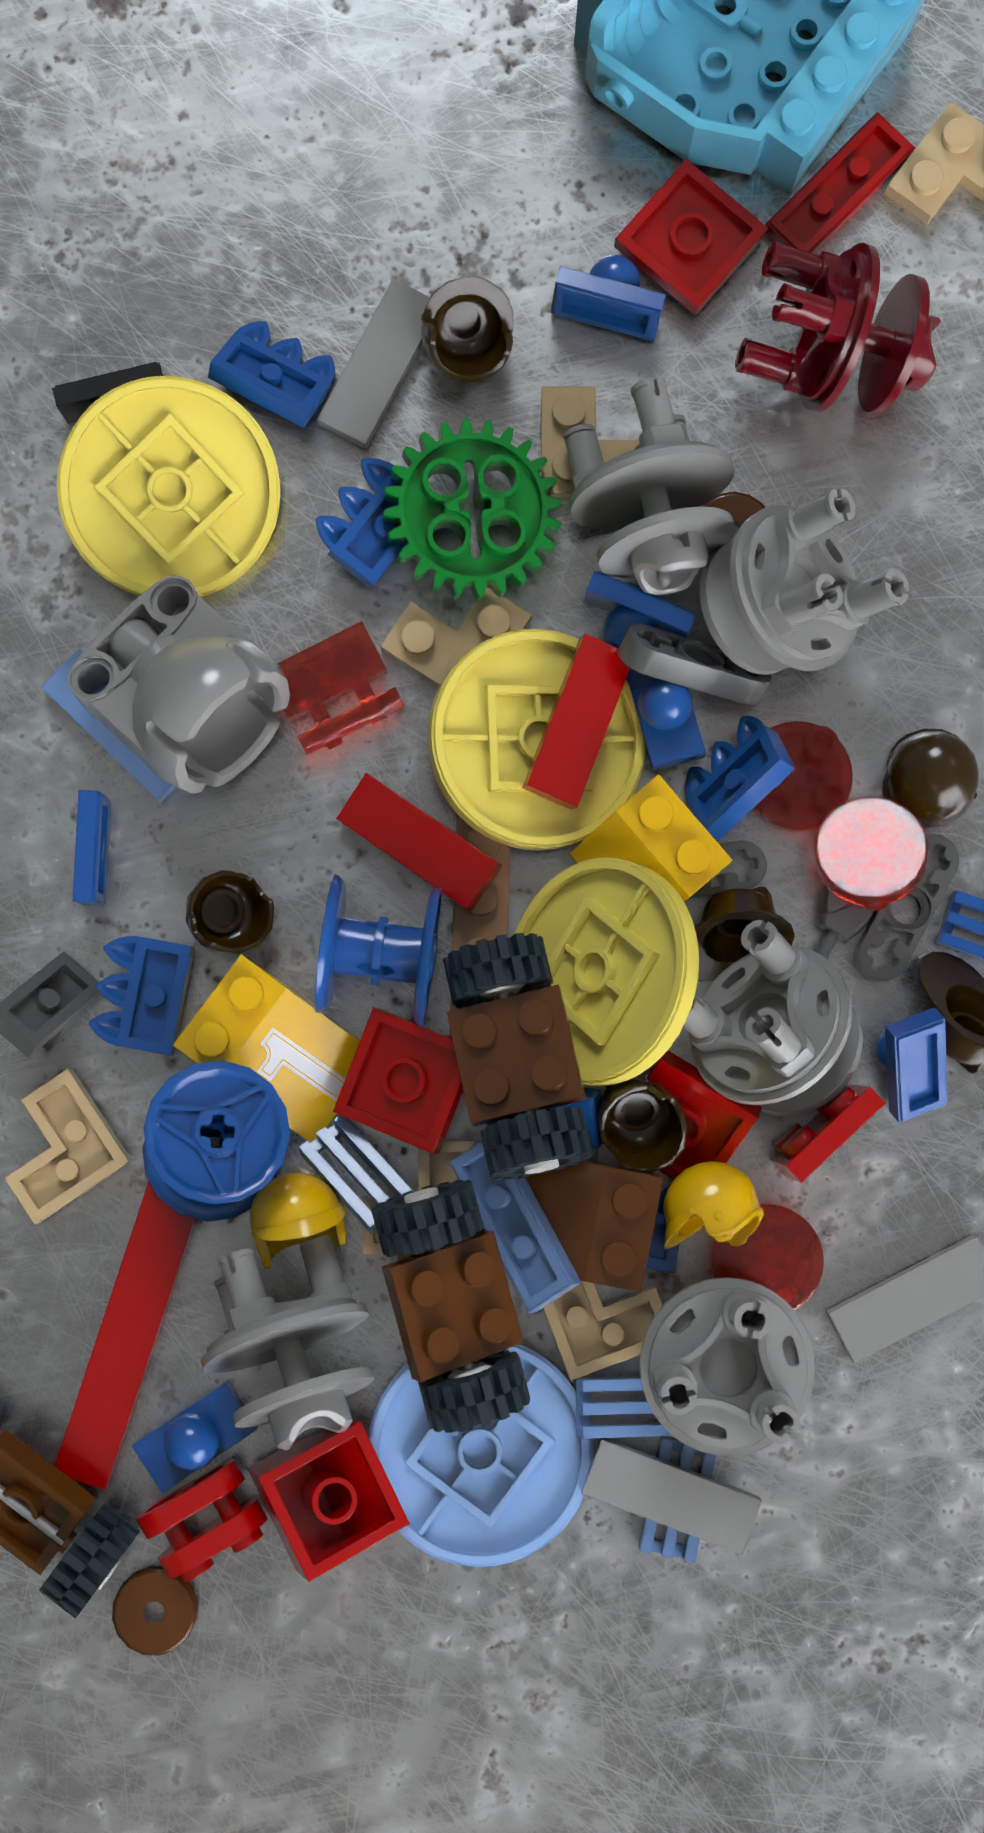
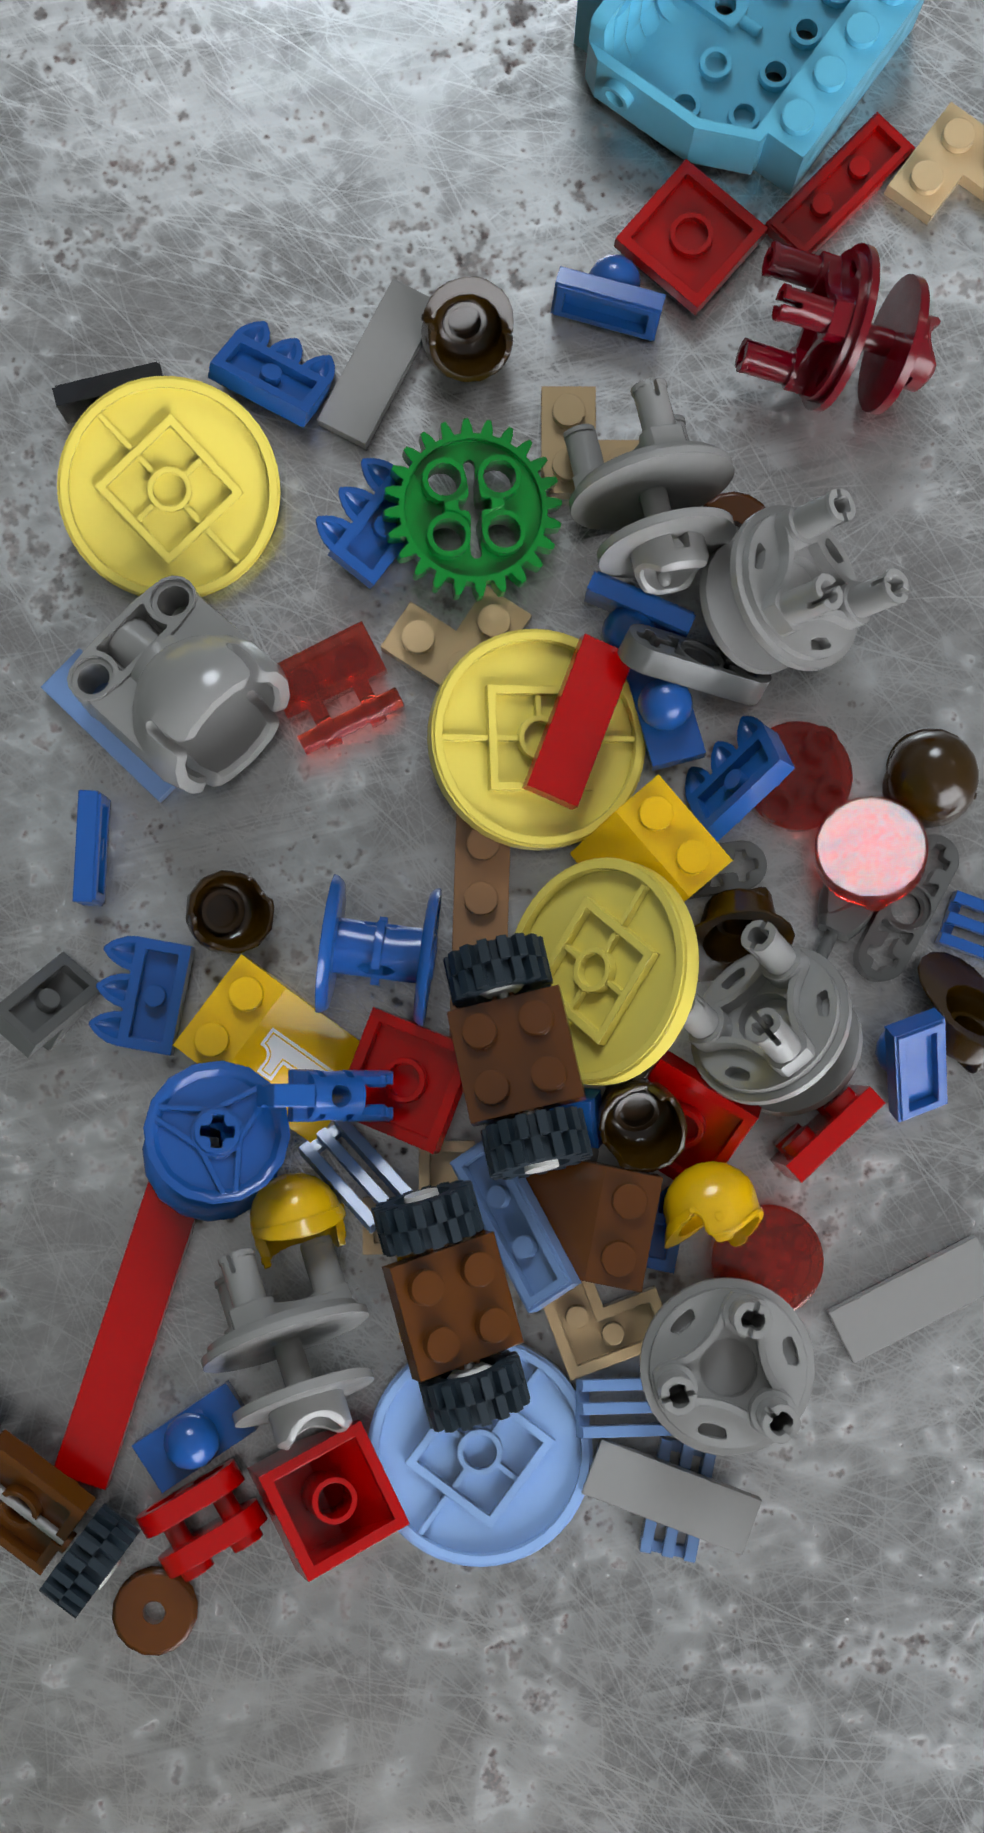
tan plate [4,1069,132,1225] -> none
red tile [336,773,502,911] -> none
none -> blue hinge [257,1069,393,1122]

